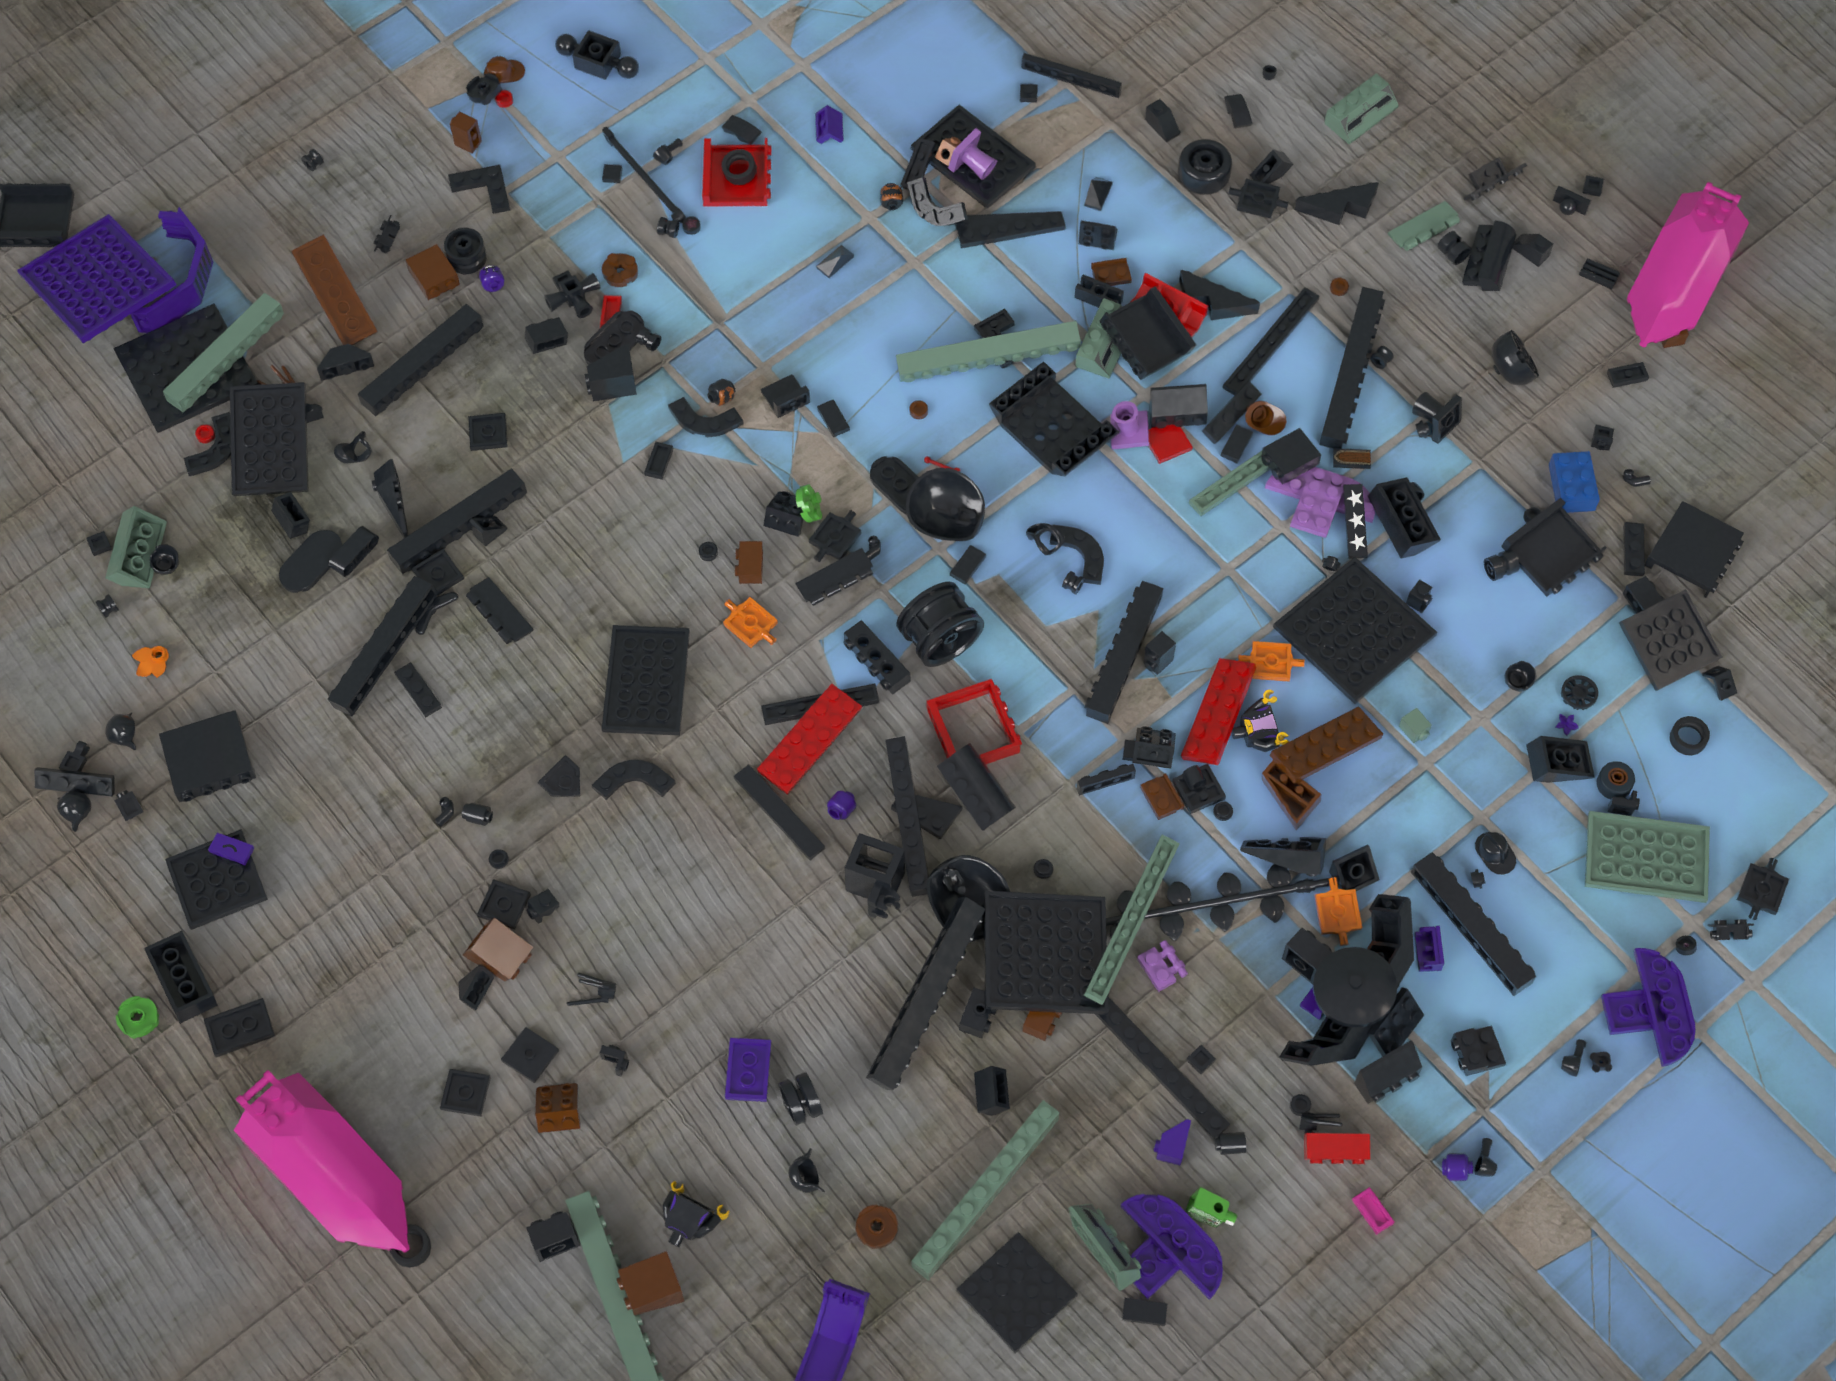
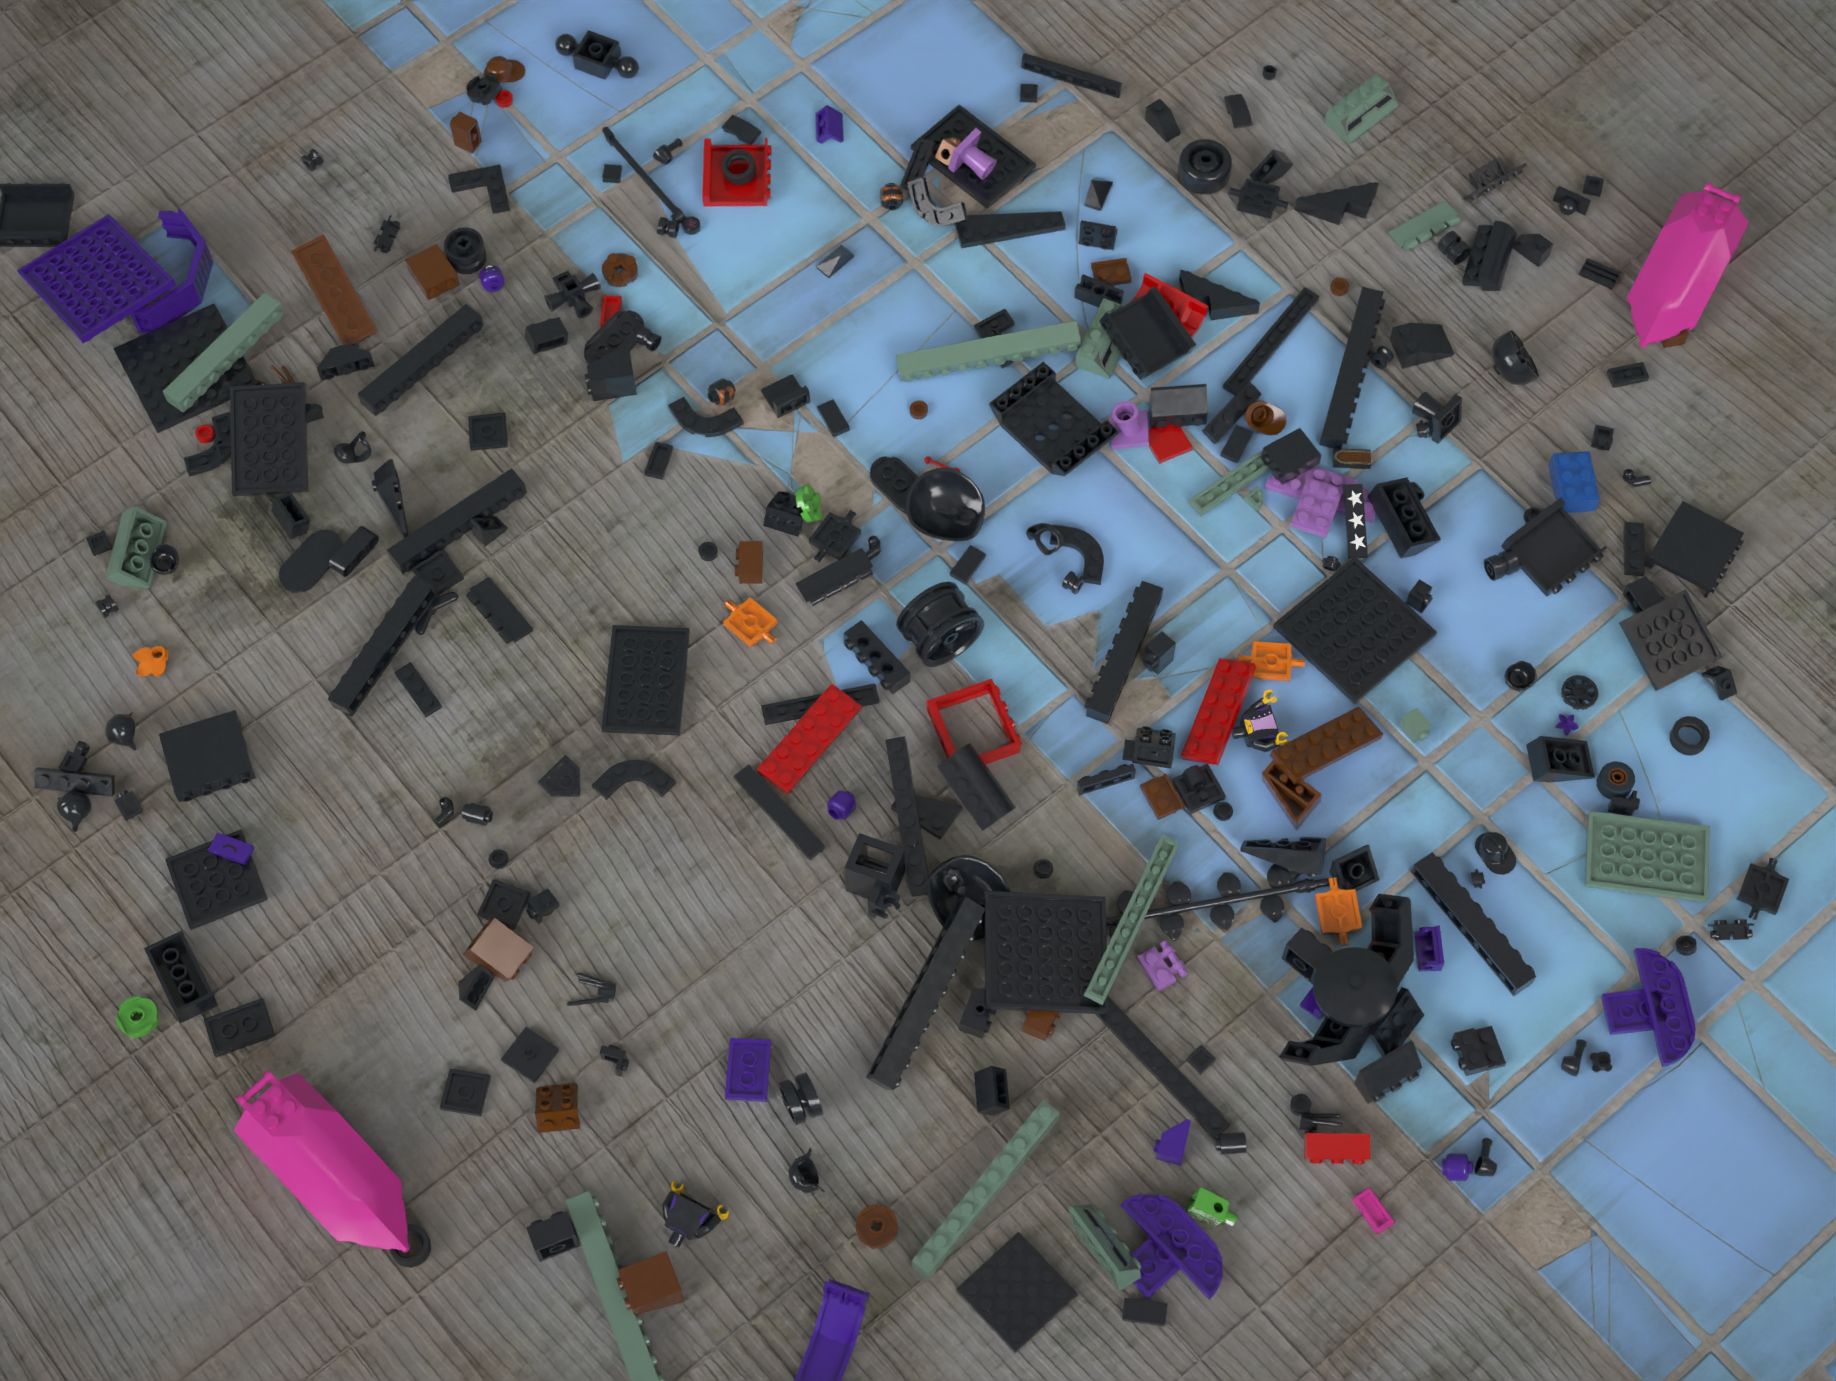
none -> sand green tile [1244,486,1263,512]
none -> black slope [1390,323,1454,369]

